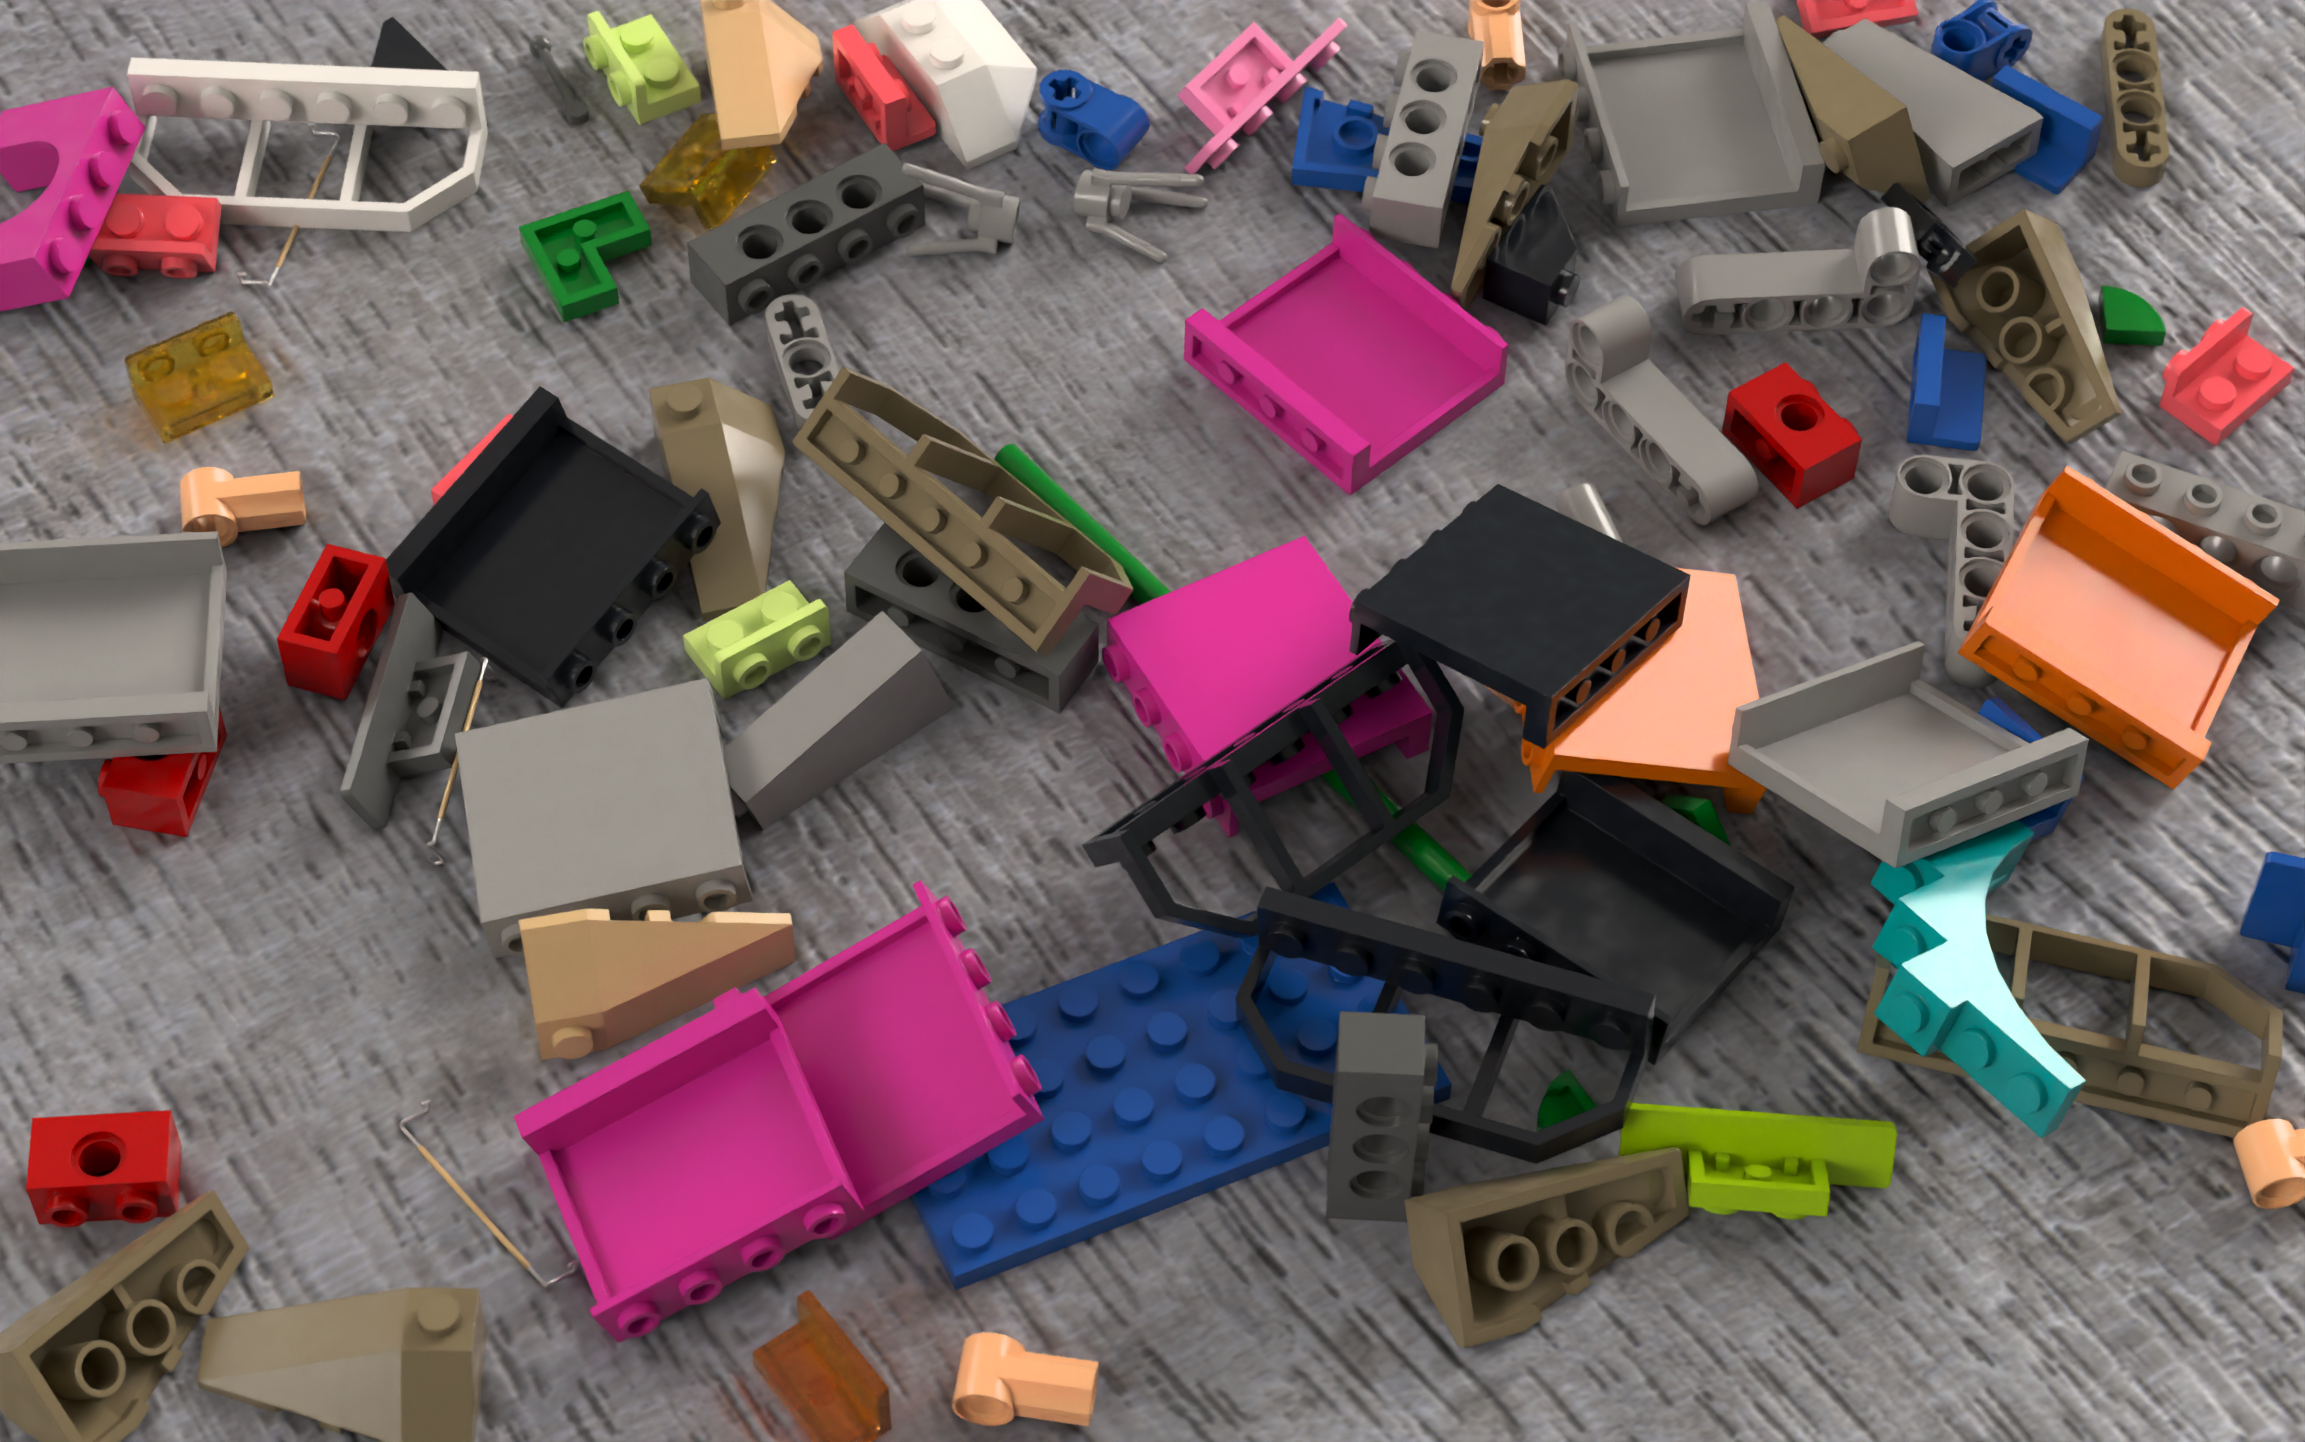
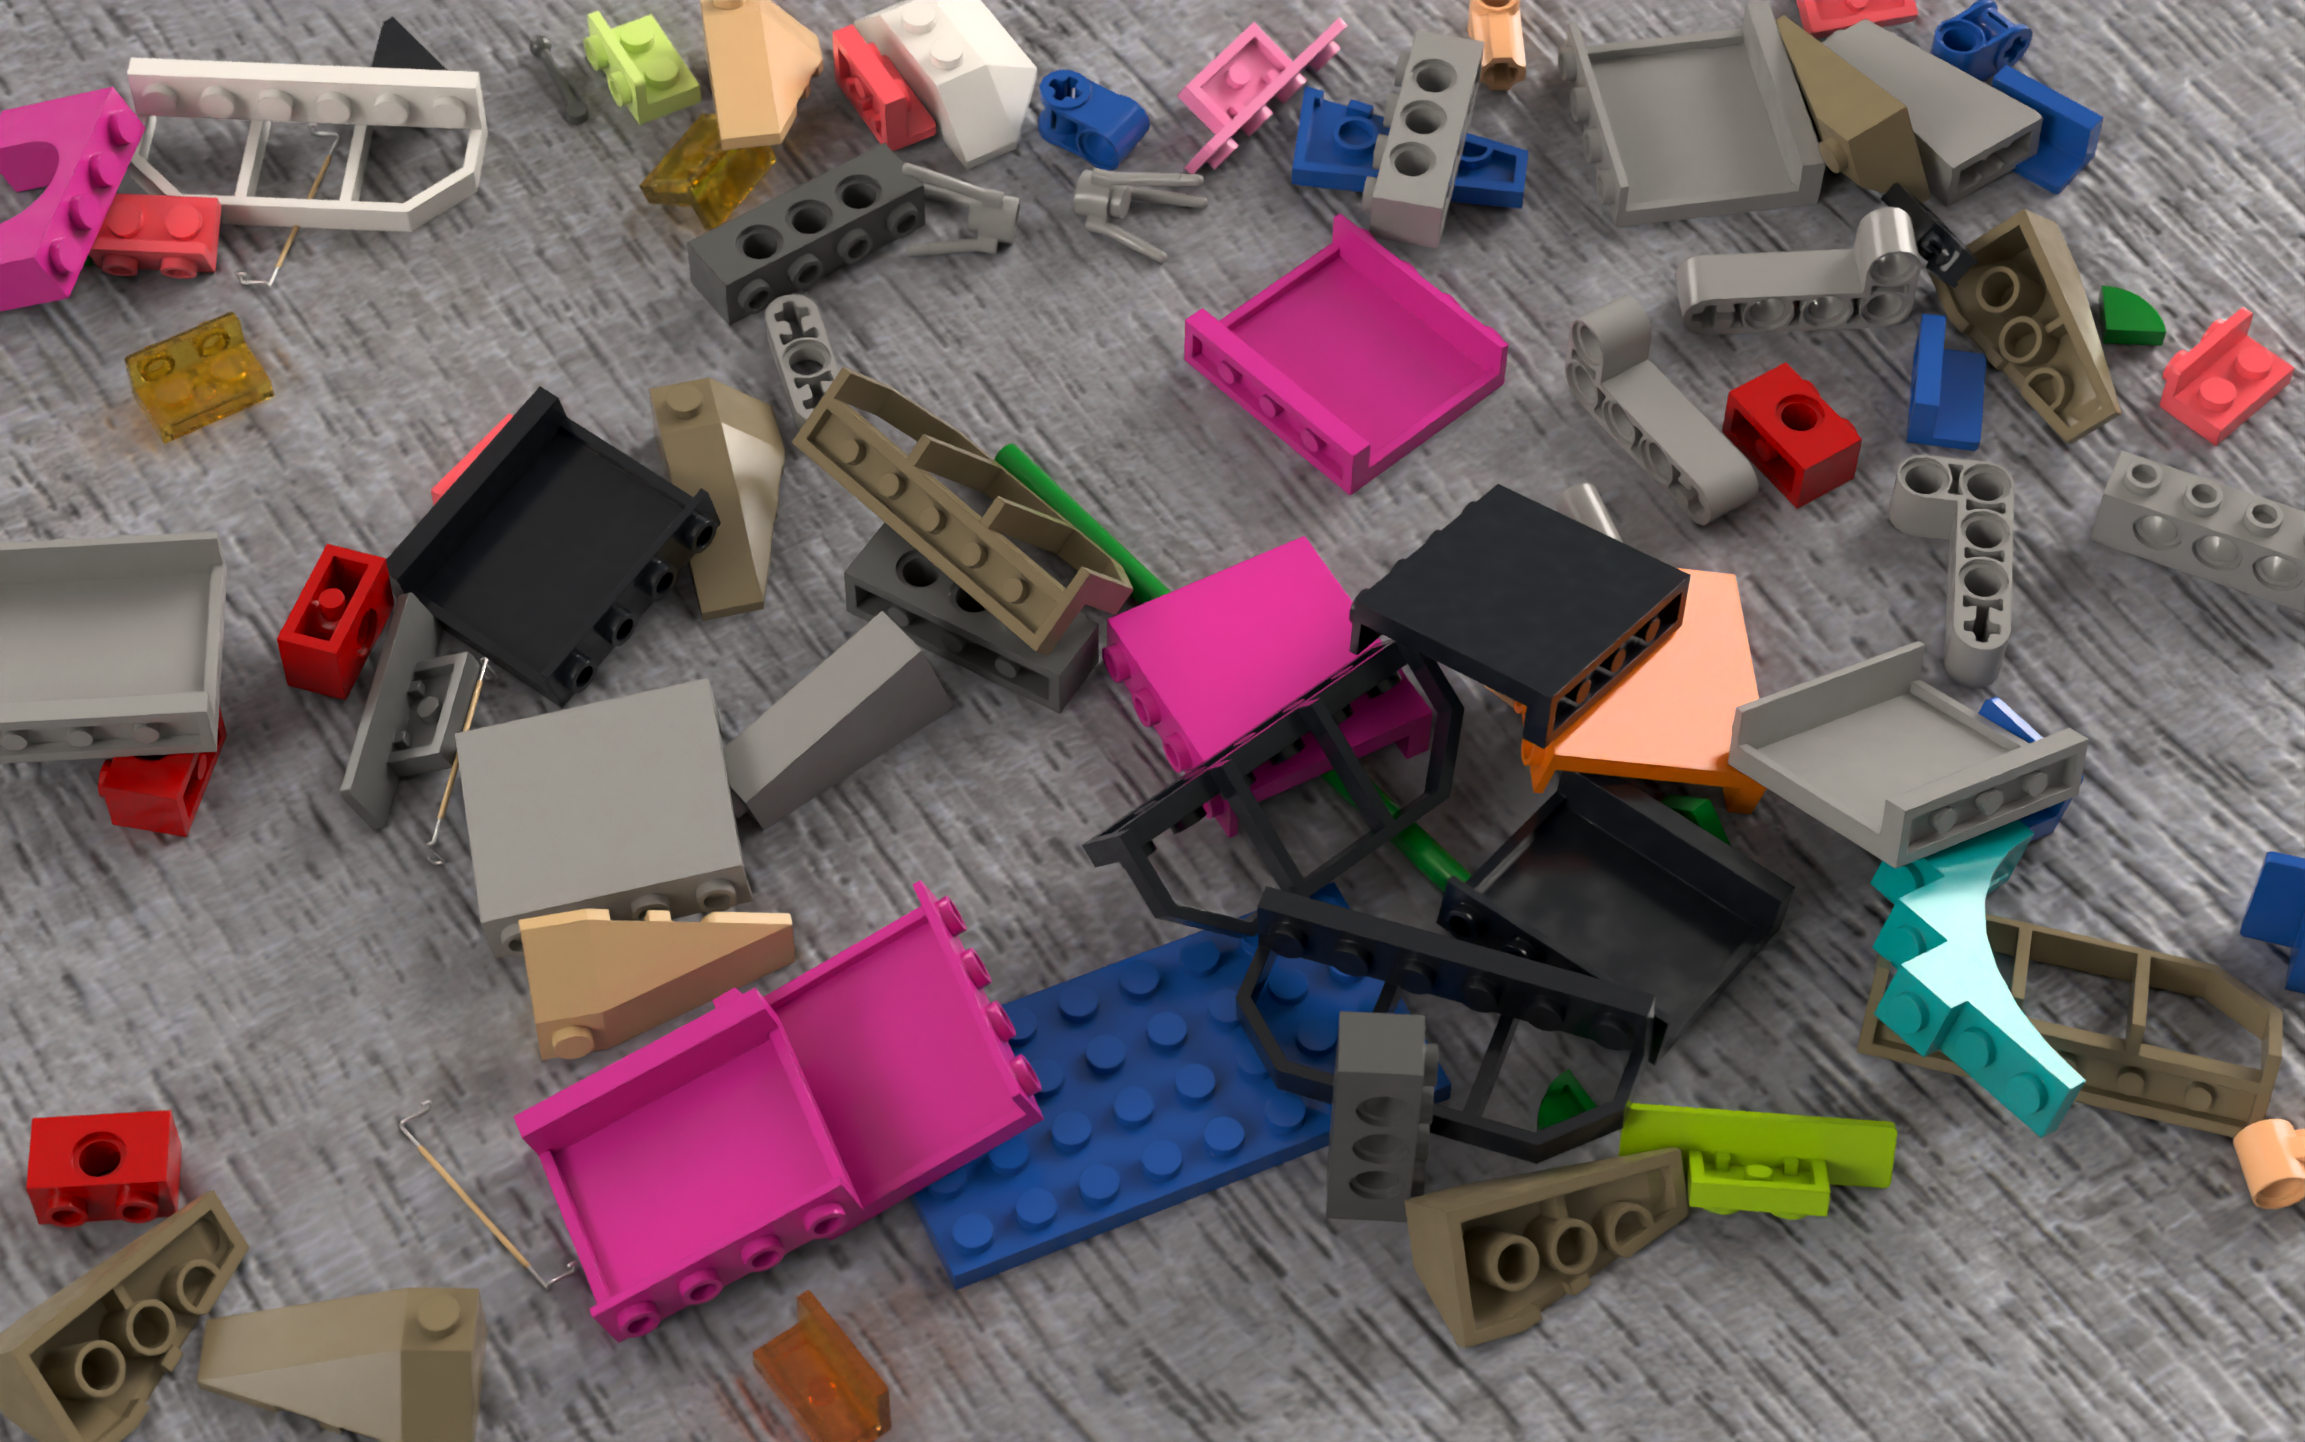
light nougat piece [180,467,306,548] -> none
green plate [519,190,652,322] -> none
yellowish green bracket [683,580,831,700] -> none
light nougat piece [952,1332,1099,1426] -> none
dark tan wedge [1451,79,1579,312] -> none
black slope [1483,184,1580,326] -> none
orange panel [1957,465,2280,790] -> none
dark tan beam [2099,8,2169,188] -> none

